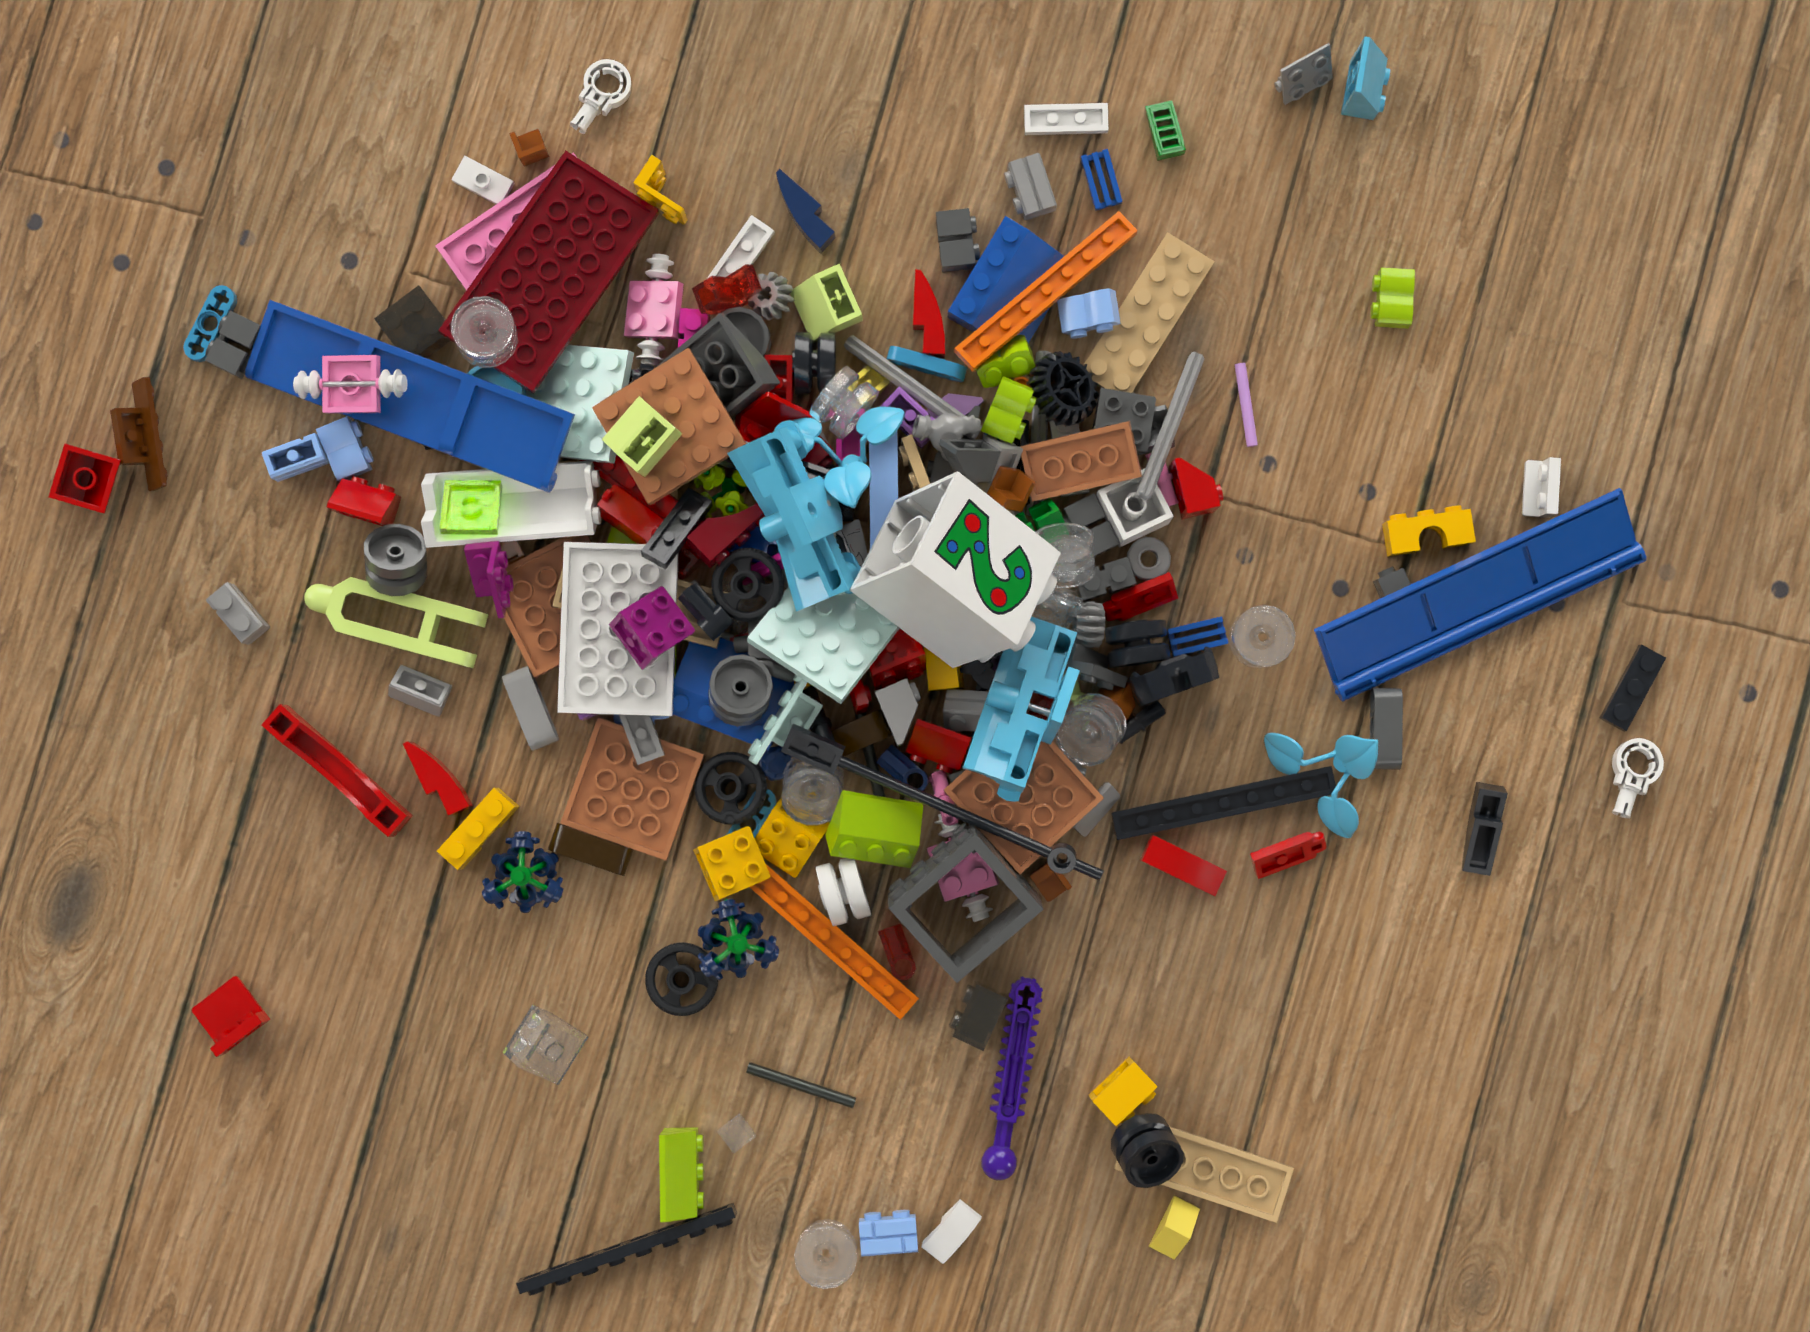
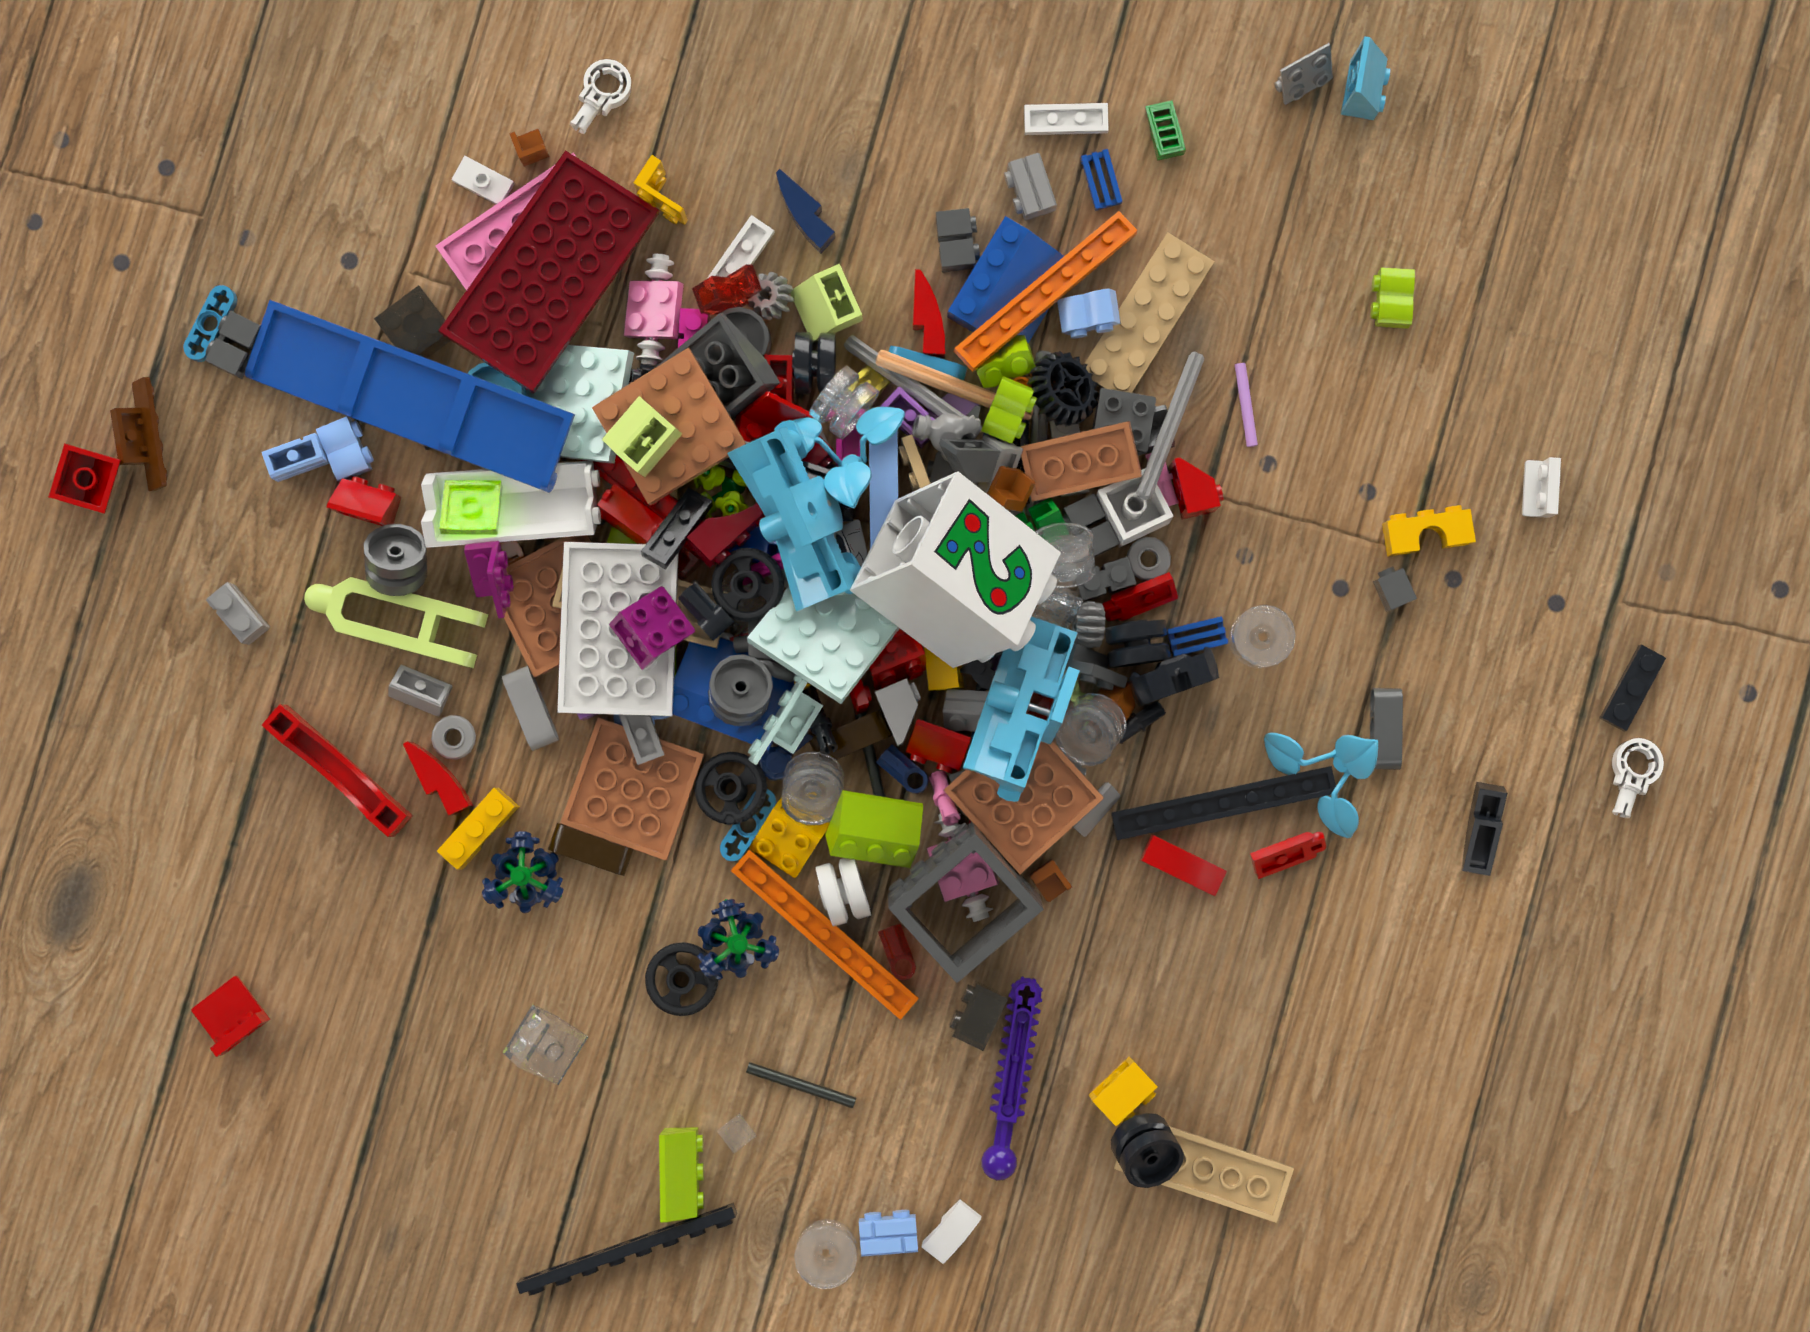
bright pink plate [293,355,407,413] -> none
clear wheel [451,296,518,368] -> none
yellow bracket [693,826,770,901] -> none
black bar [781,724,1104,881] -> none
light yellow slope [1149,1195,1200,1260] -> none
blue piece [1314,488,1647,702] -> none
none -> light grey piece [431,715,476,760]
none -> light nougat axle [875,350,1033,421]

